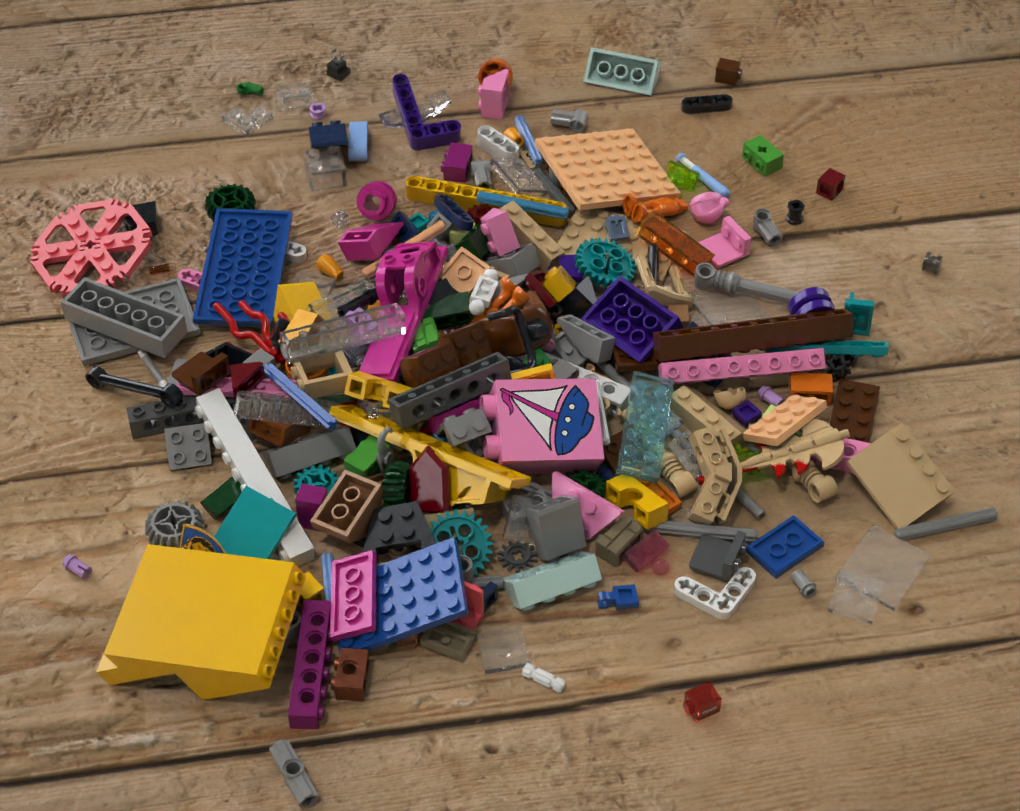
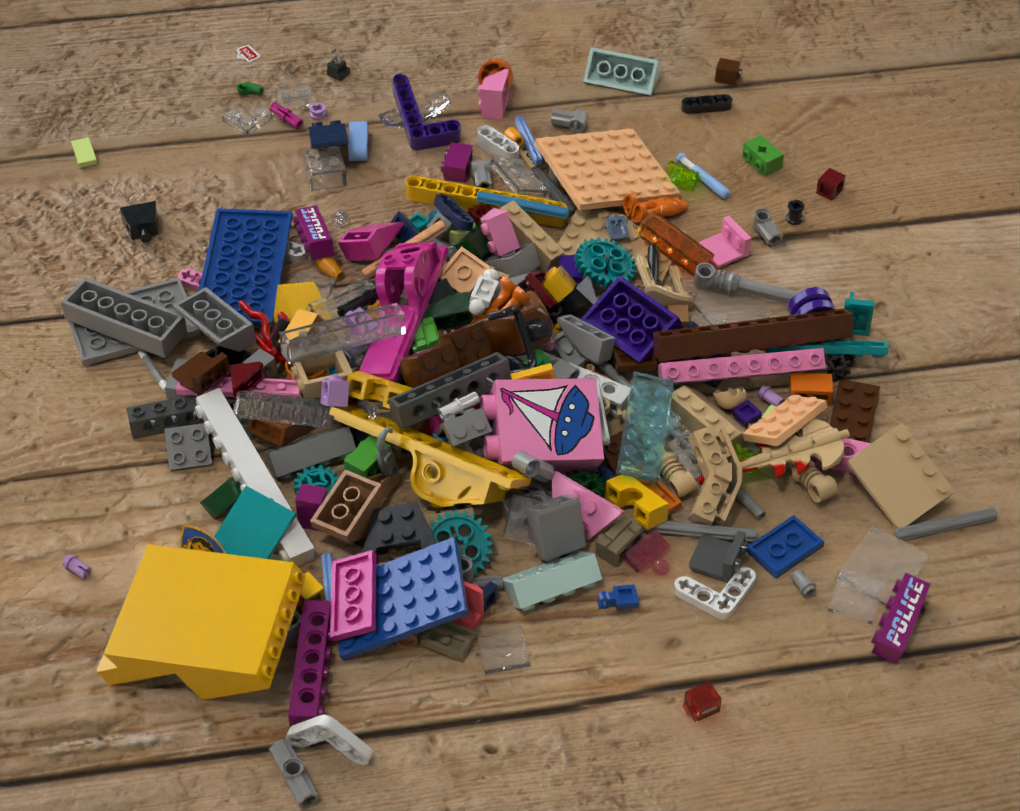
coral plate [30,199,152,296] -> none
black piece [85,366,183,407] -> none
clear orange piece [143,263,176,275] -> none
light grey gear [145,500,204,548] -> none
dark green gear [205,183,256,222] -> none
axle [264,363,338,430] -> none
copper brick [331,648,370,702] -> none
dark pink piece [356,181,397,221] -> none
dark green gear [382,461,411,507] -> none
dark red tile [409,445,451,512] -> none
dark grey gear [498,540,537,573] -> none
white axle [522,663,566,693] -> none
bright pink piece [690,192,729,224] -> none
clear smoke wheel [922,252,943,275] -> none
none -> yellowish green tile [71,137,97,168]
none -> light grey slope [173,287,256,352]
none -> sticker [236,45,260,62]
none -> dark pink pin [269,101,304,129]
none -> white beam [285,715,373,765]
none -> magenta brick [293,205,334,260]
none -> lavender brick [320,375,350,407]
none -> white axle [438,392,480,420]
none -> light grey piece [512,451,555,483]
none -> magenta brick [871,572,930,664]

